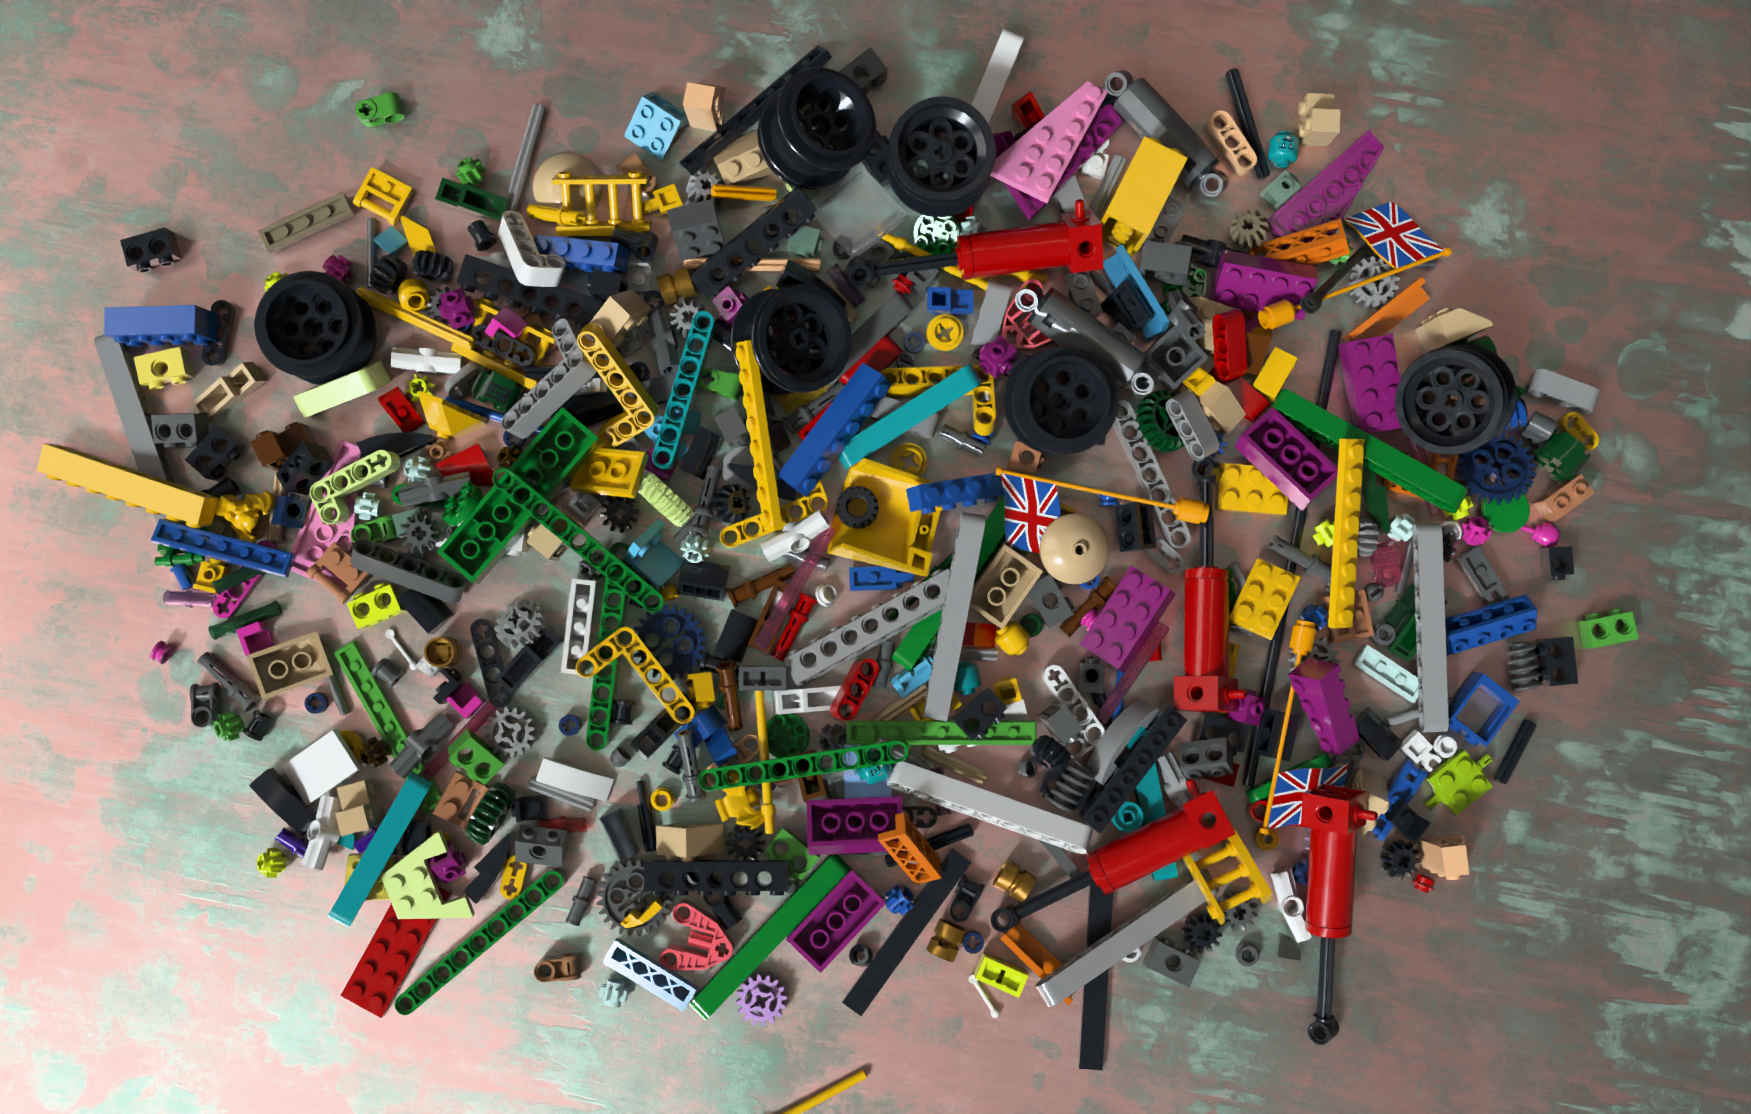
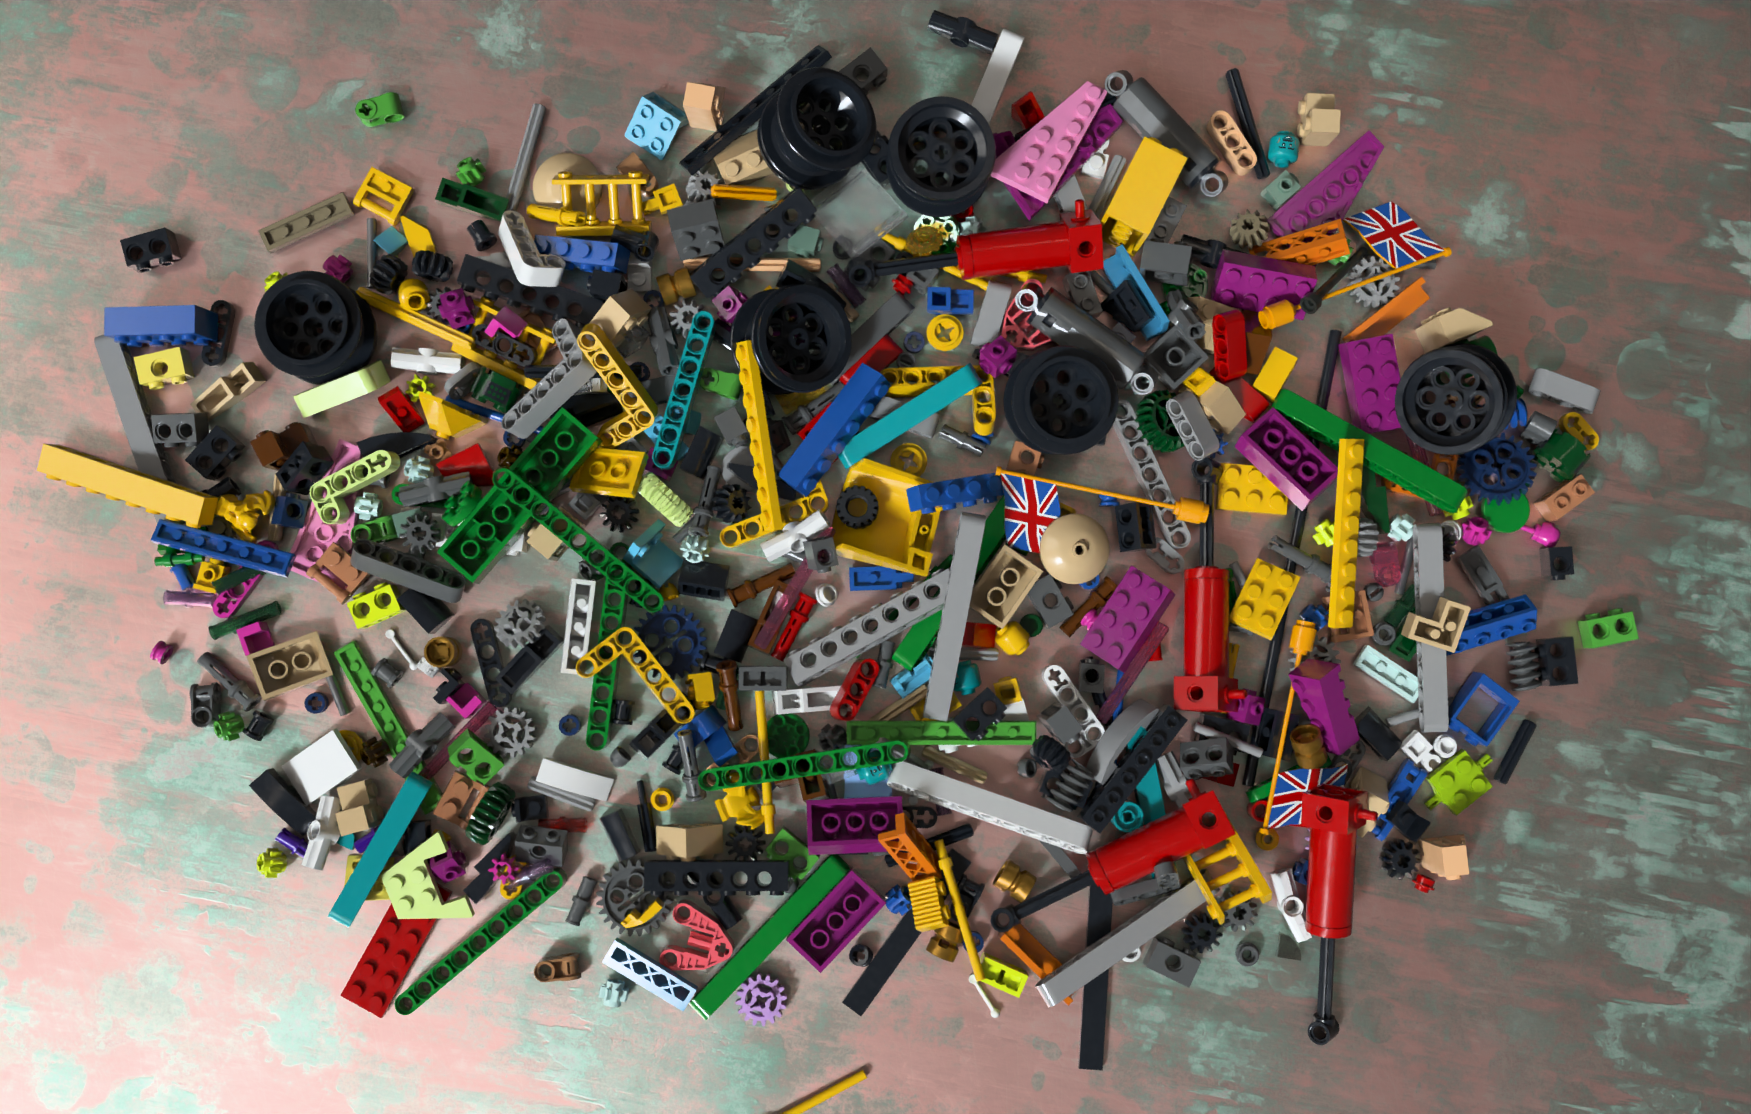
none -> dark pink gear [488,853,520,885]
none -> pin [506,858,554,890]
none -> dark grey brick [803,536,839,573]
none -> clear yellow gear [906,226,943,256]
none -> yellow brick [908,876,951,932]
none -> black piece [927,10,999,55]
none -> yellow bar [934,839,986,981]
none -> dark grey beam [1110,862,1180,906]
none -> light grey bar [1193,722,1263,758]
none -> pearl gold wheel [1290,724,1328,769]
none -> tan brick [1401,597,1471,653]

